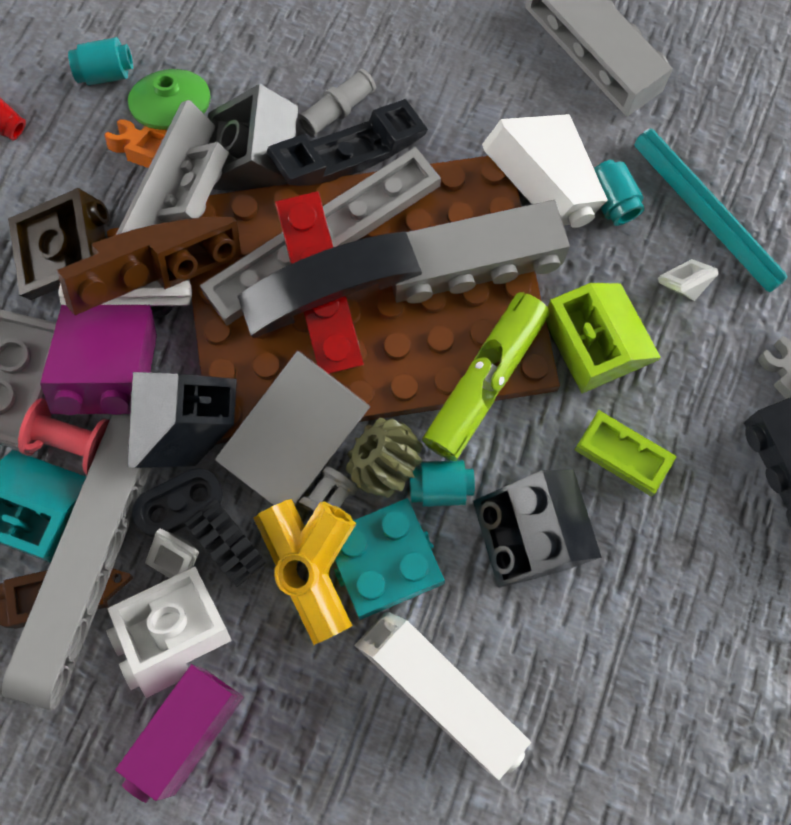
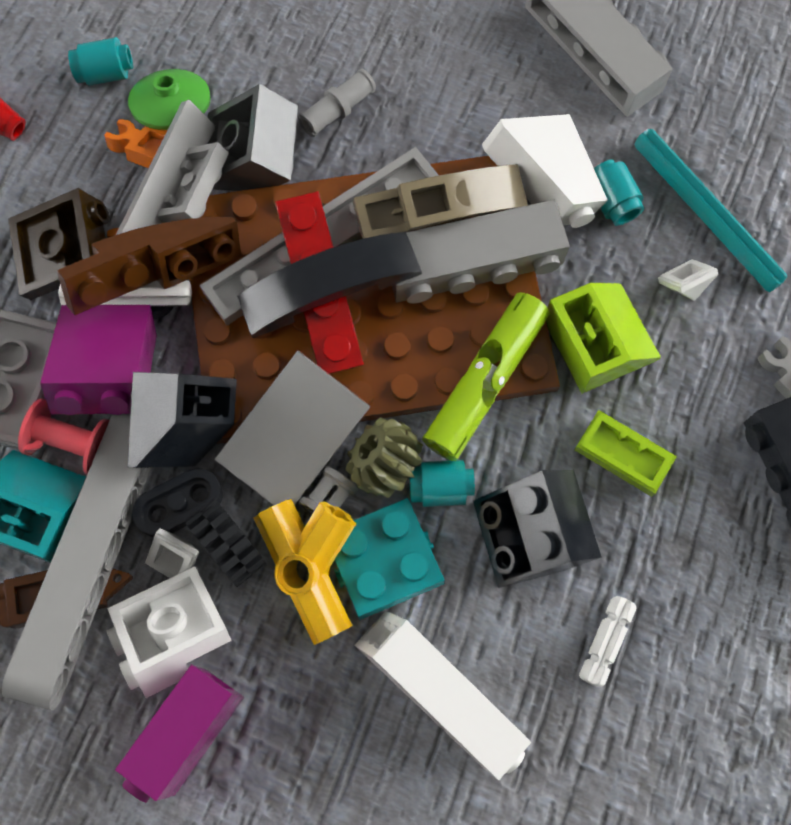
black slope [266,99,428,186] -> none
none -> dark tan slope [352,164,528,239]
none -> white axle [579,596,636,687]

